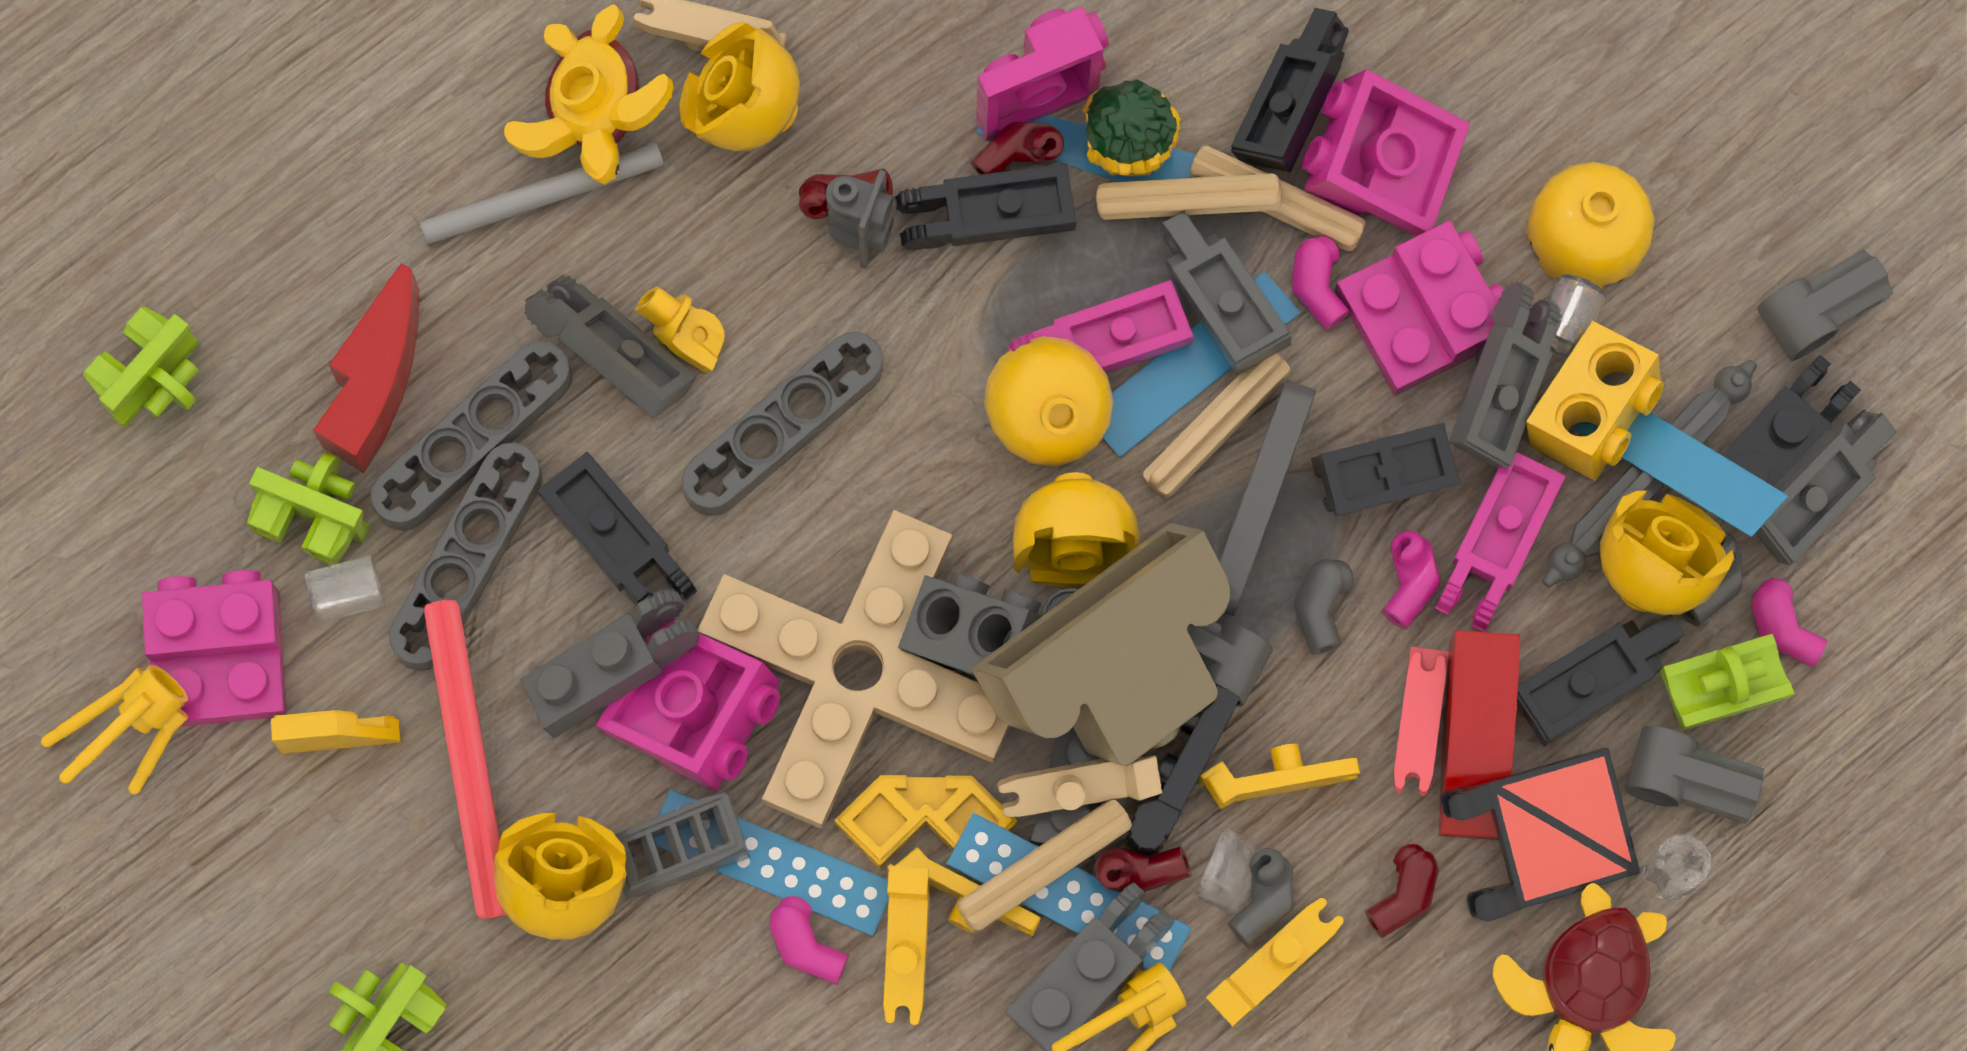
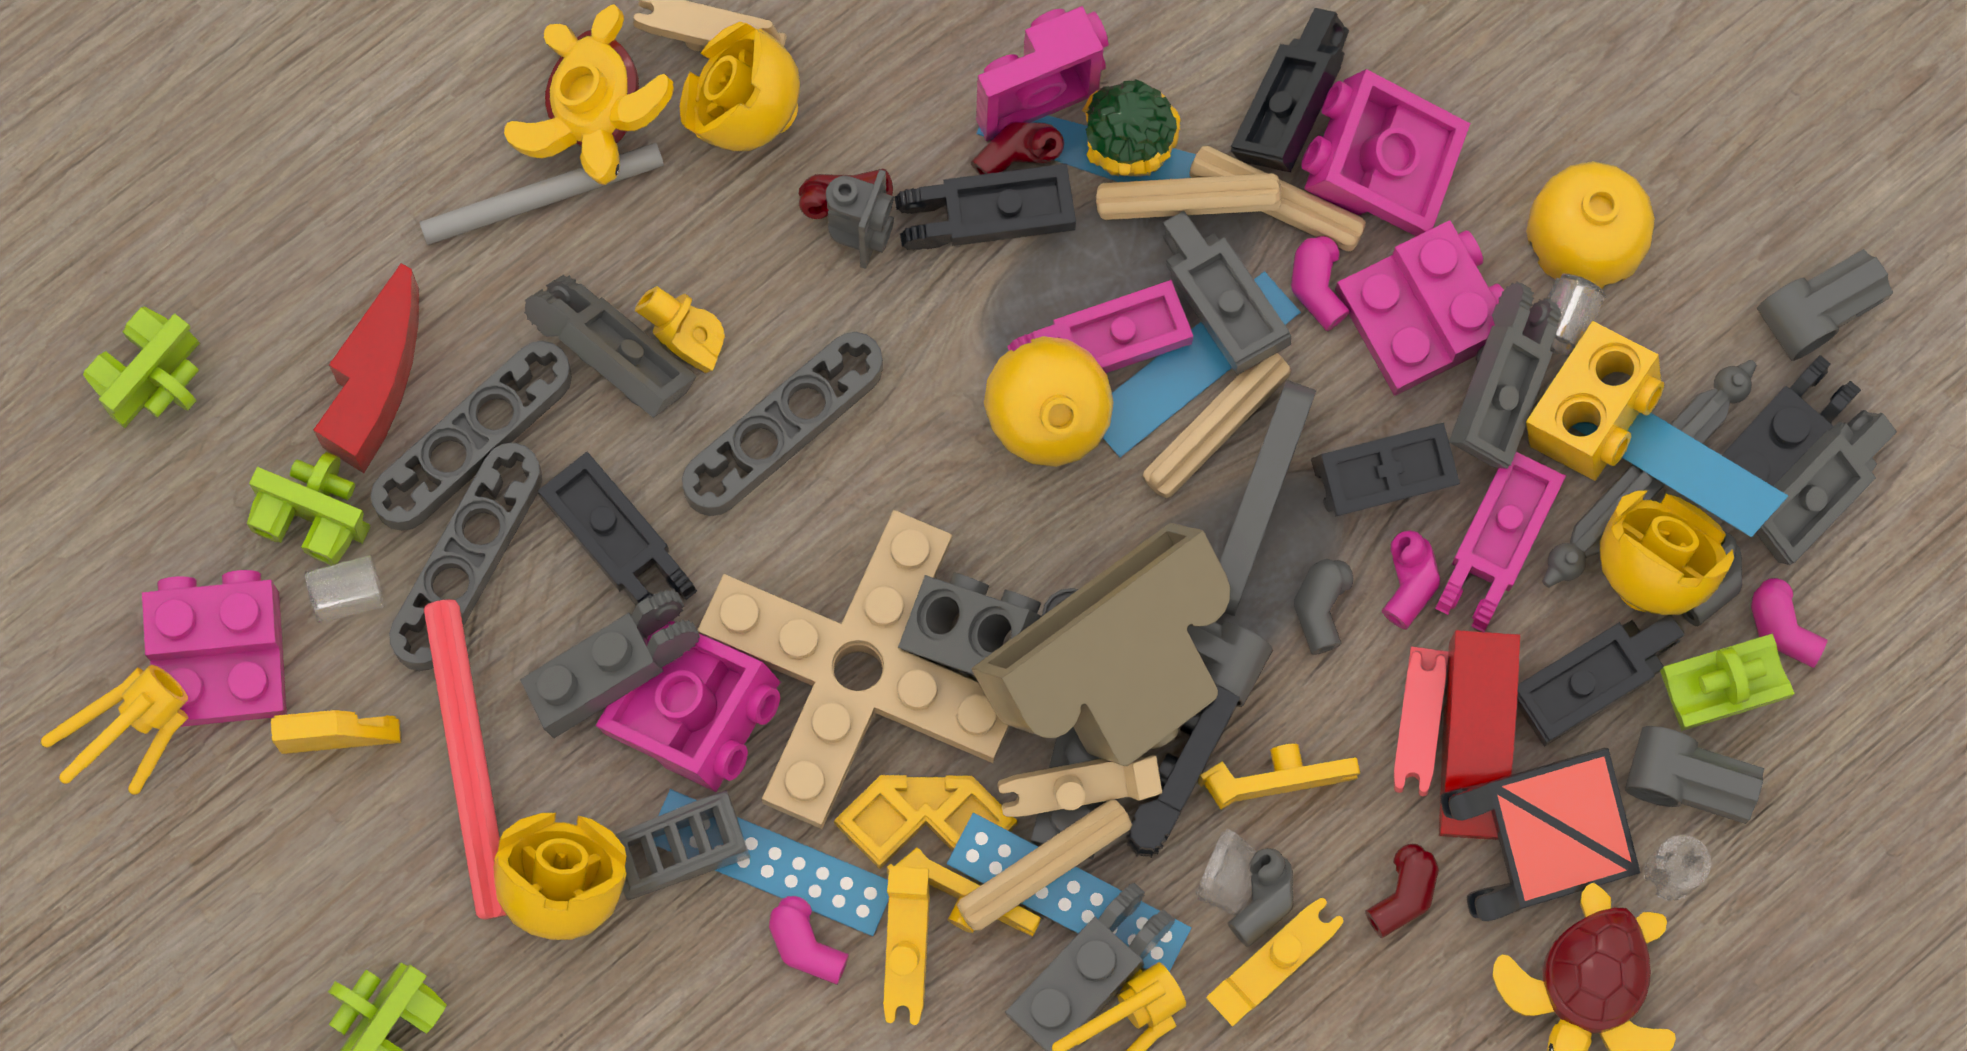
yellow cylinder [1013,472,1140,588] -> none
dark red arm [1094,846,1191,892] -> none

